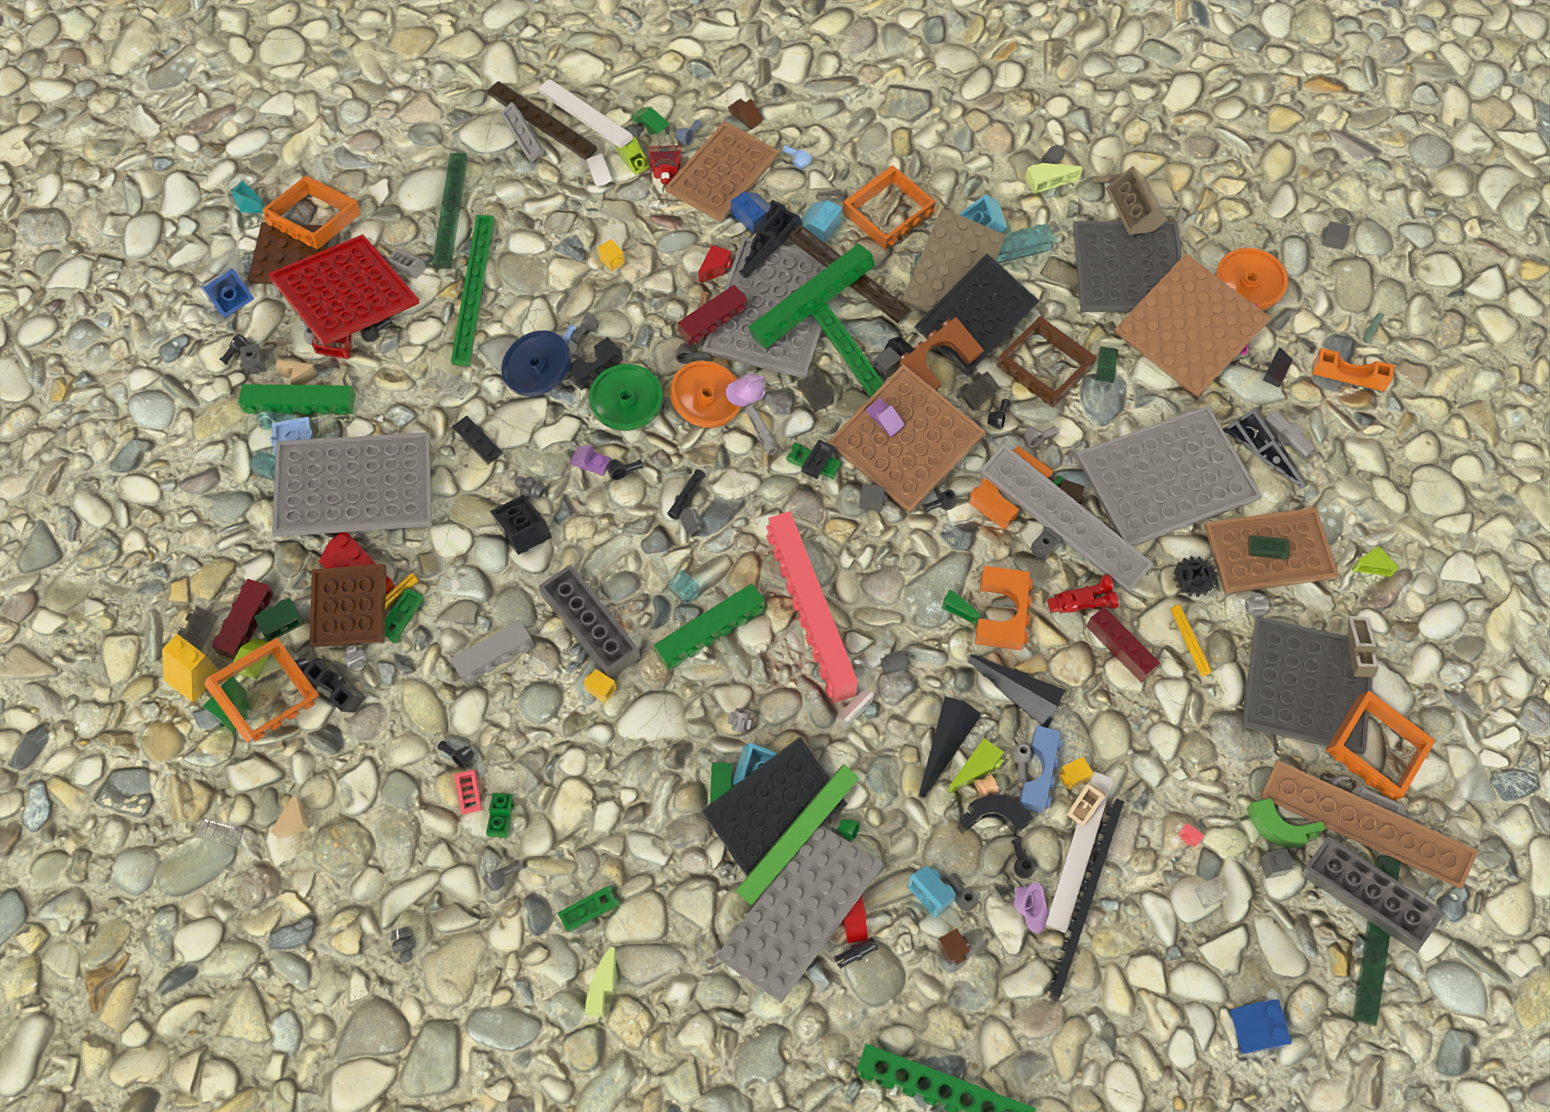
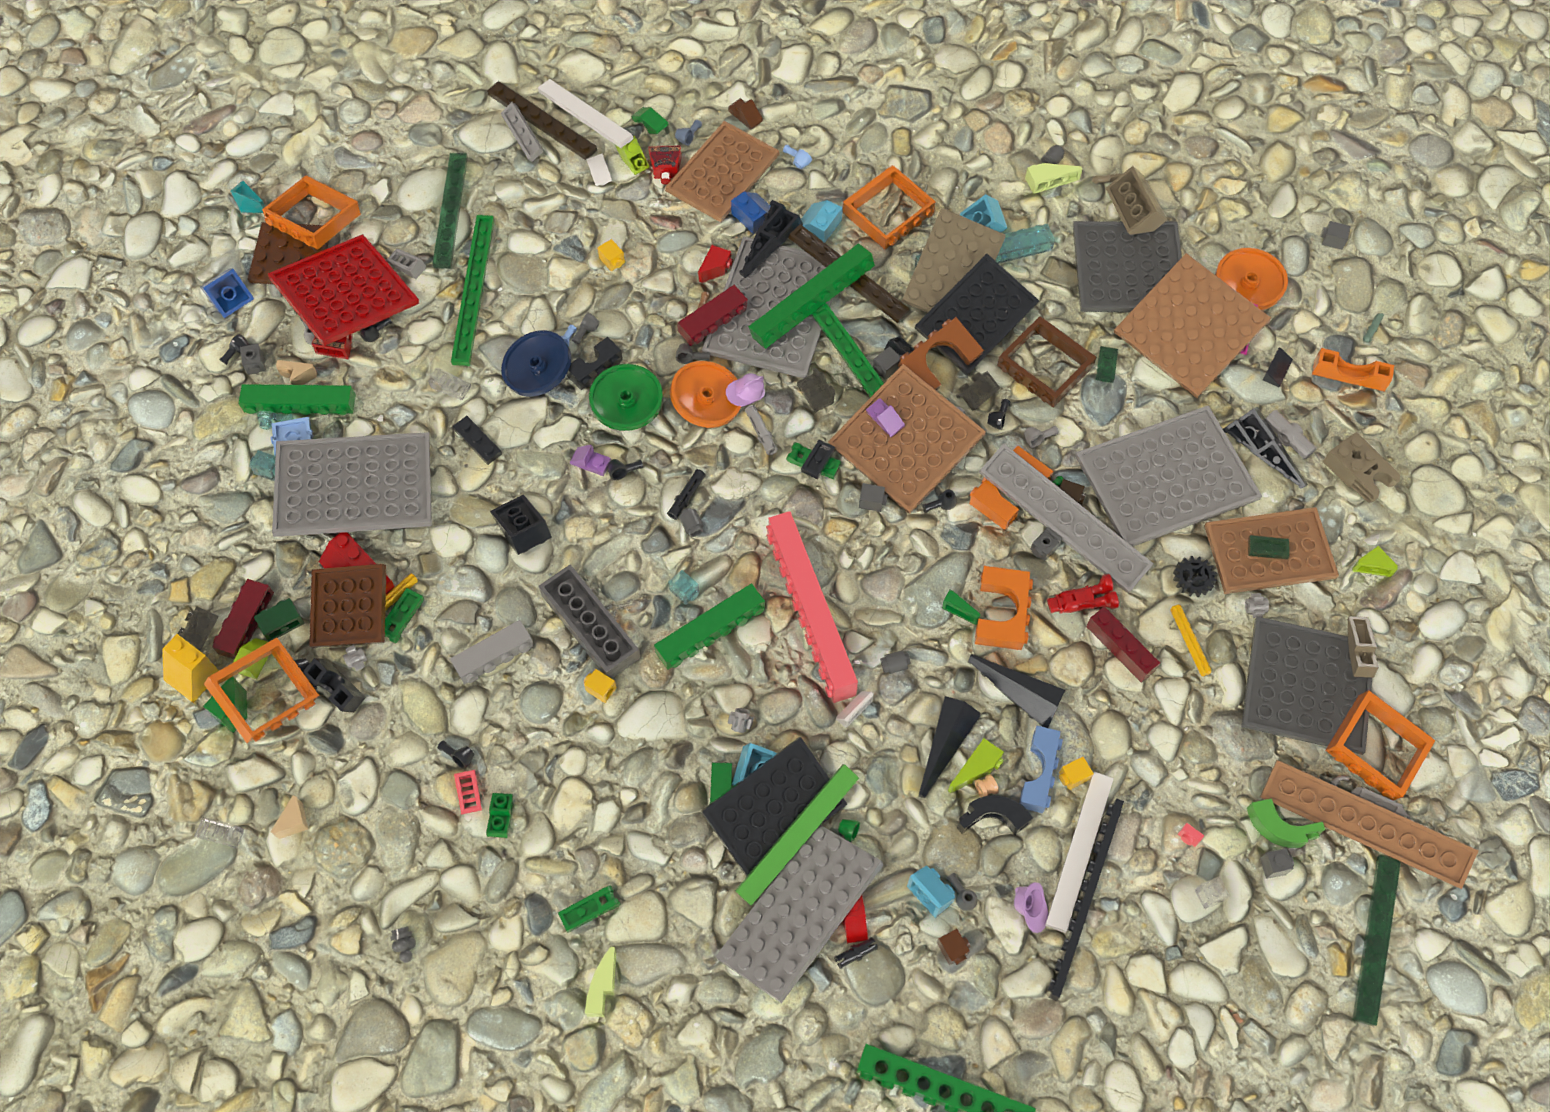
dark grey bar [482,860,522,891] -> none
dark grey piece [515,476,546,499] -> none
light grey bar [1011,744,1032,782] -> none
black bar [1011,838,1035,879] -> none
tan slope [1066,782,1106,827] -> none
blue slope [1230,999,1292,1055] -> none
flat silver brick [1302,836,1445,953] -> none
none -> dark tan brick [1323,432,1400,503]

